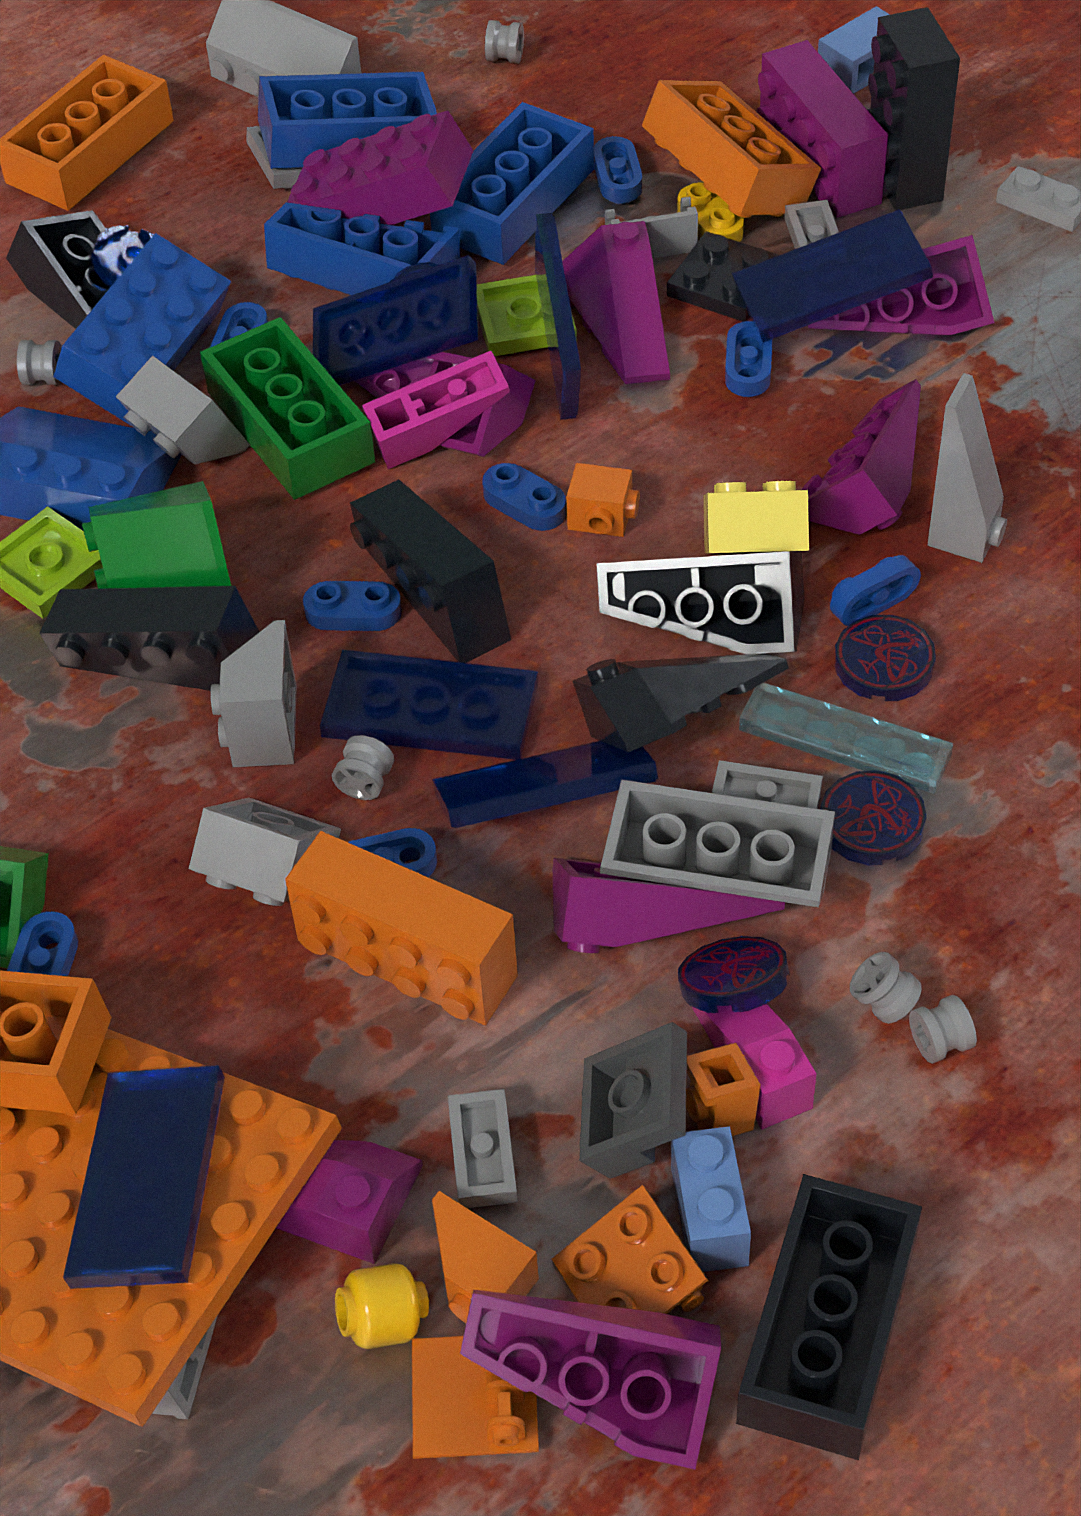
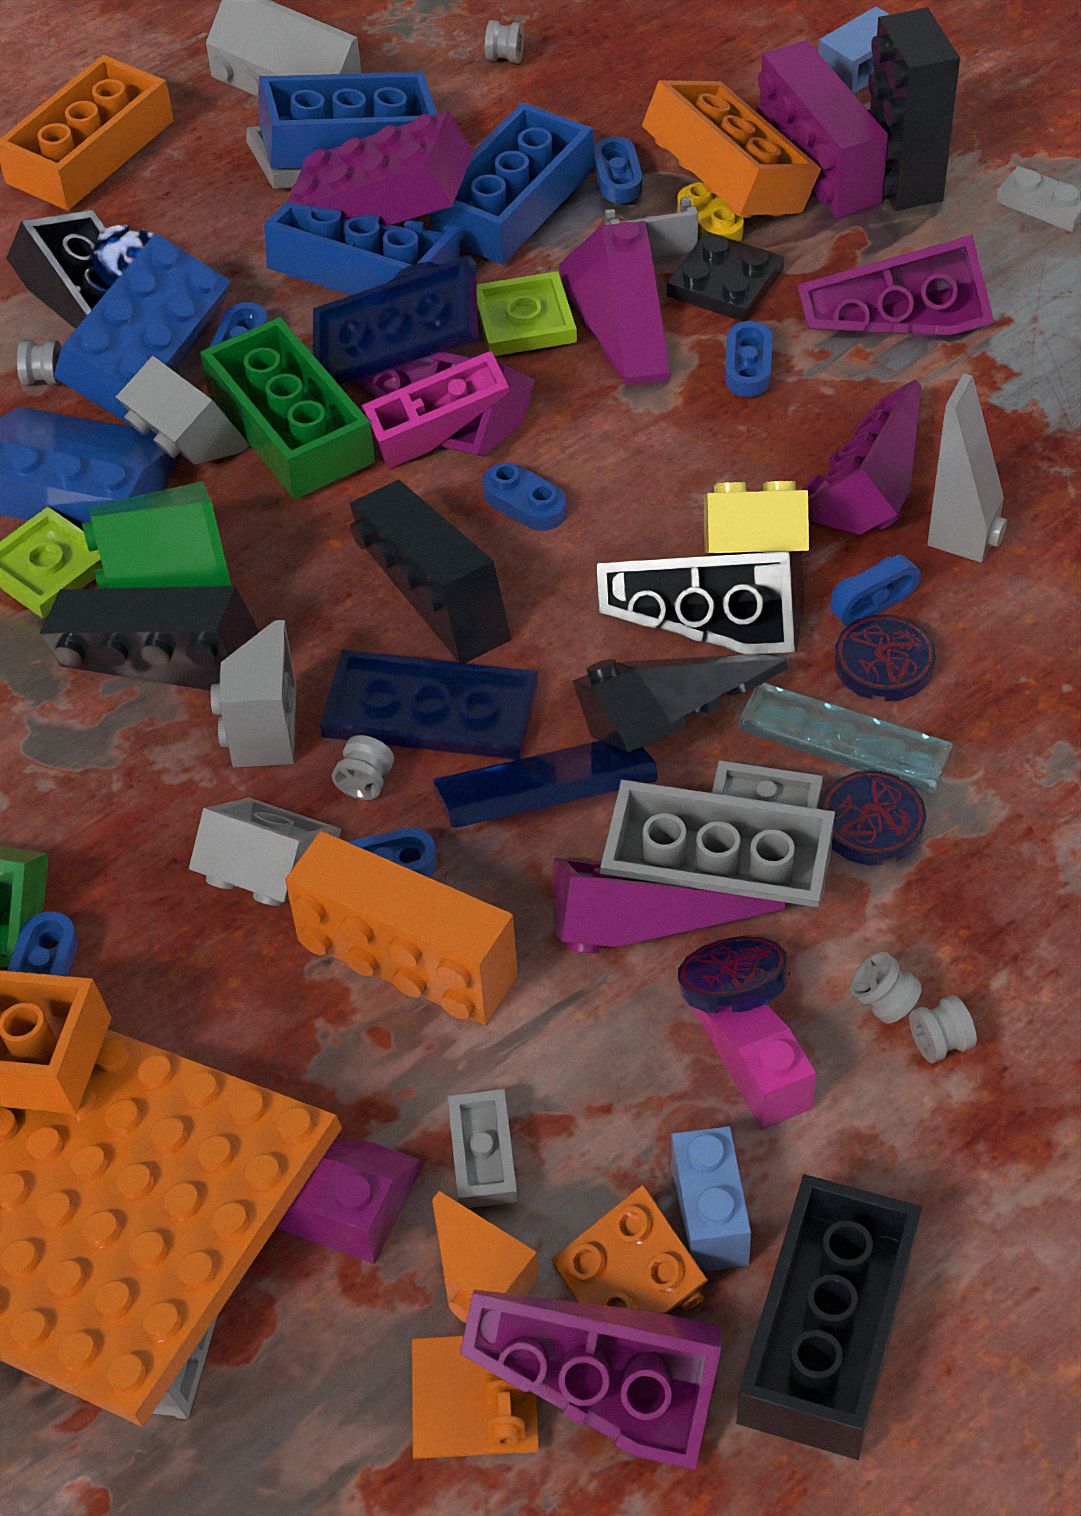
clear blue tile [63,1065,225,1289] -> none
blue plate [303,581,402,631] -> none
yellow head [335,1263,429,1349] -> none
clear blue tile [535,213,581,420] -> none
orange brick [566,463,640,537] -> none
dark grey plate [579,1022,687,1179] -> none
orange brick [686,1043,761,1136] -> none
clear blue tile [732,209,933,343] -> none
light grey plate [784,200,848,274] -> none

